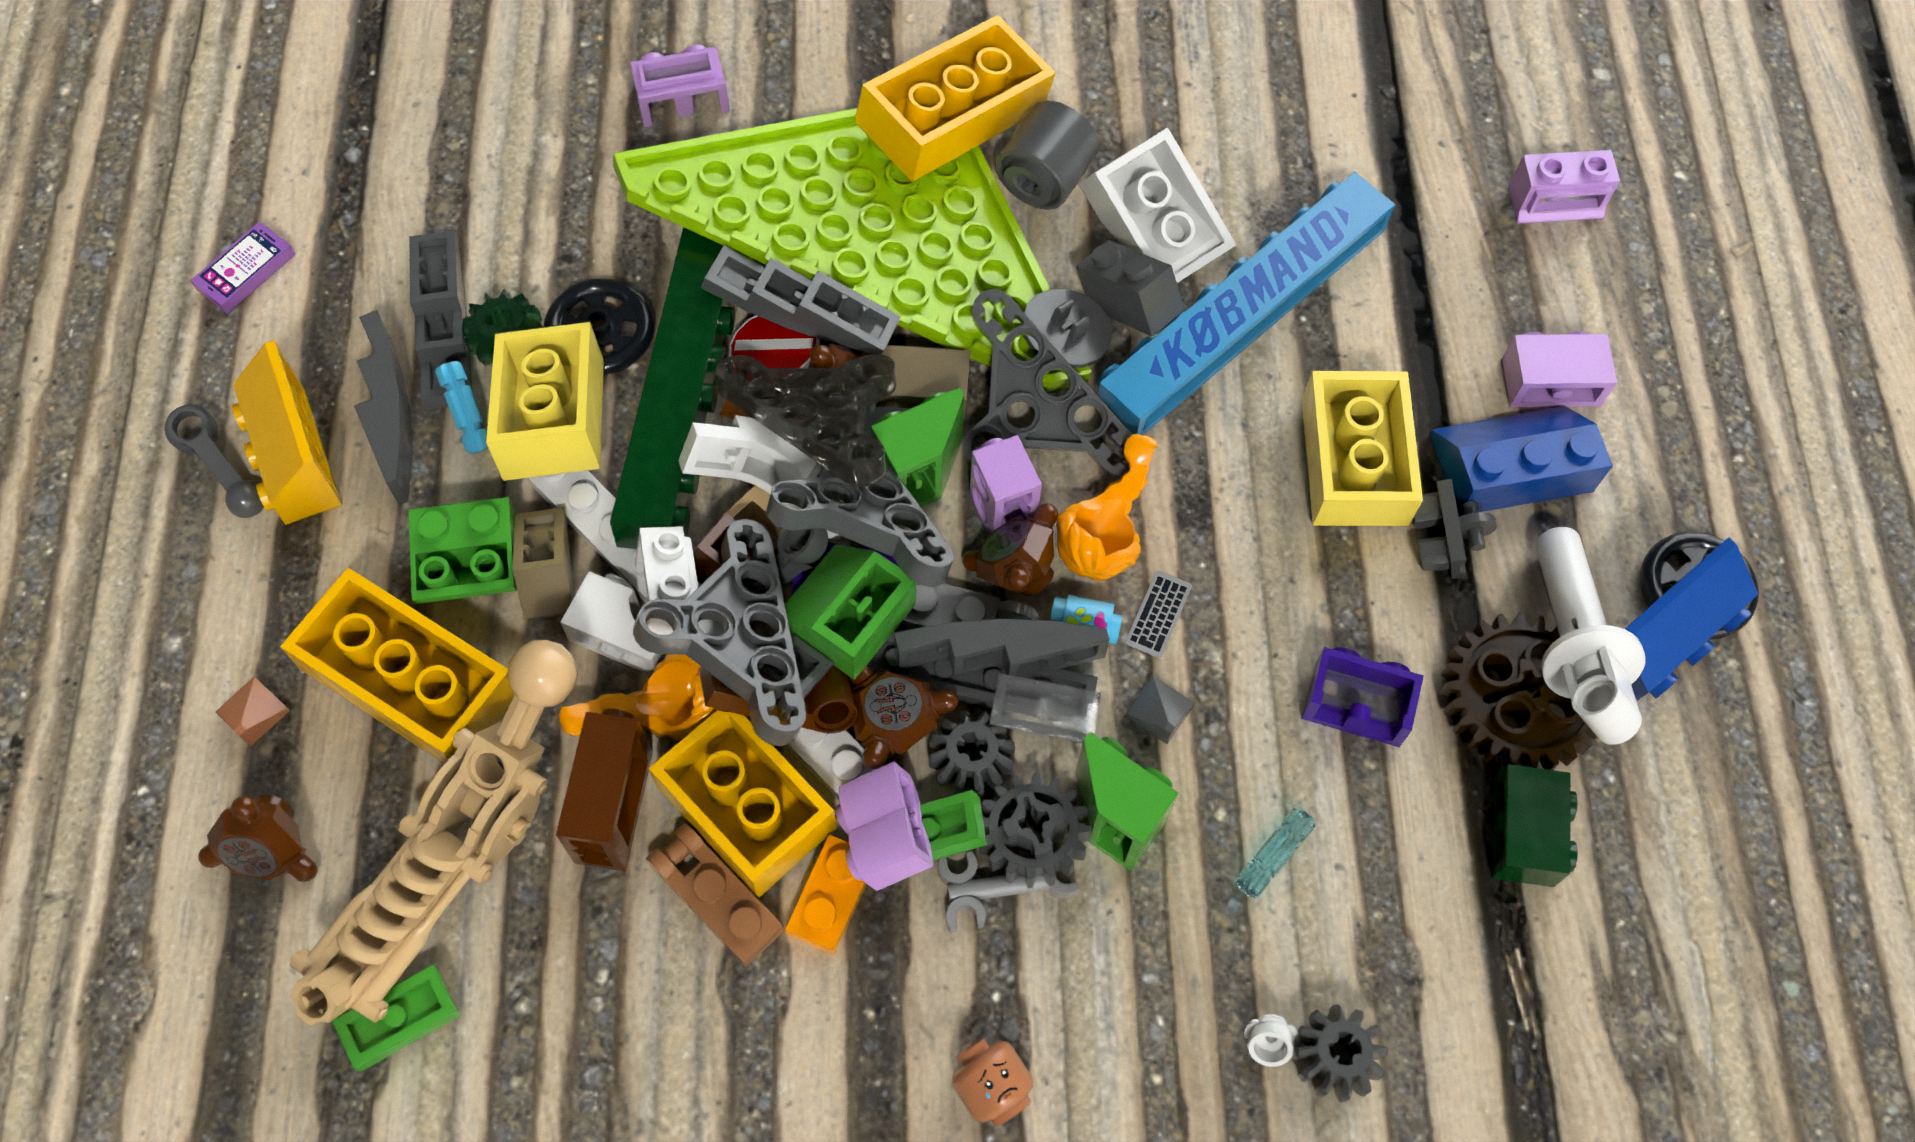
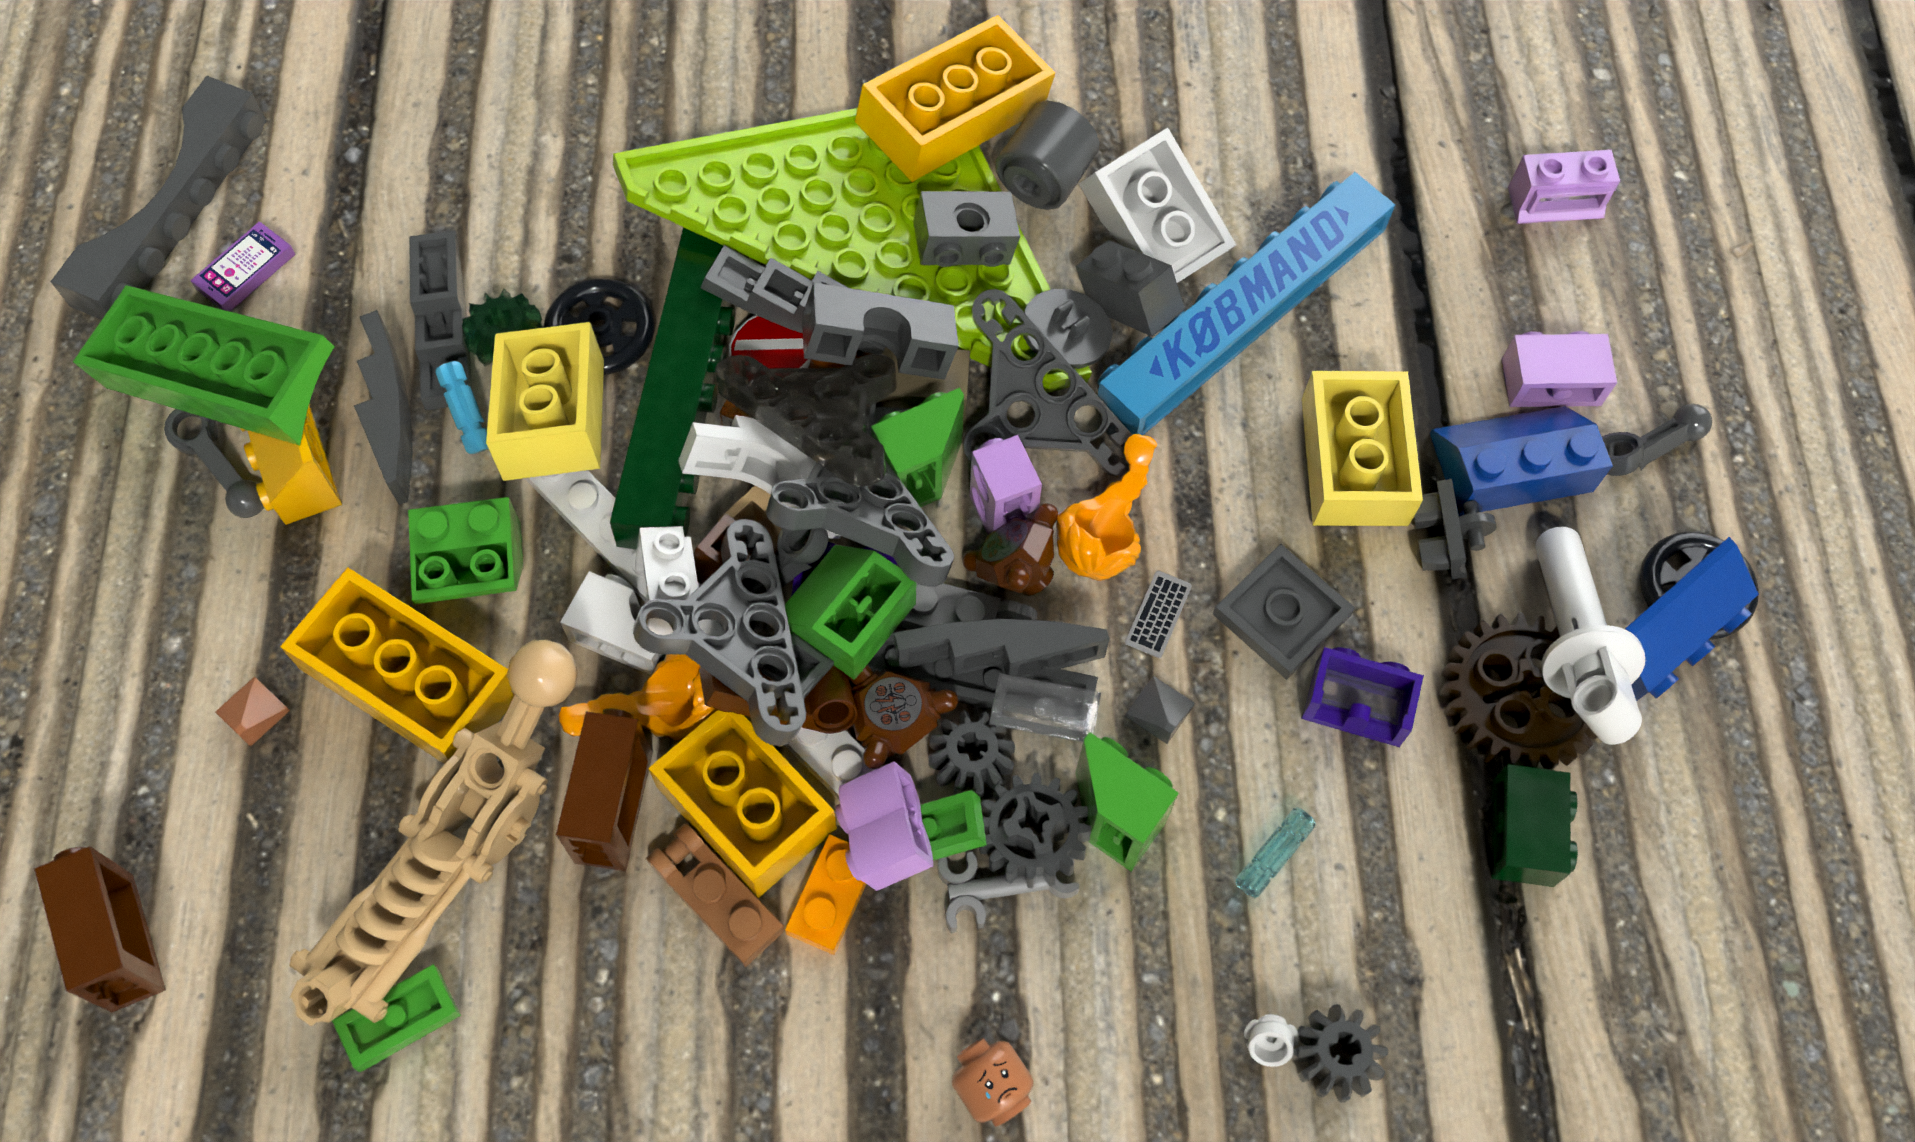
reddish brown rock [198,794,318,882] -> none
dark tan arch [512,507,575,619] -> none
lavender window [630,45,730,127] -> none
medium azure brick [1050,594,1122,645] -> none
none -> reddish brown window [34,846,166,1013]
none -> dark grey arch [50,75,267,320]
none -> bright green arch [73,285,335,446]
none -> dark grey arch [802,282,959,380]
none -> dark grey brick [913,191,1020,267]
none -> dark grey plate [1213,544,1355,680]
none -> dark grey piece [1602,404,1712,476]

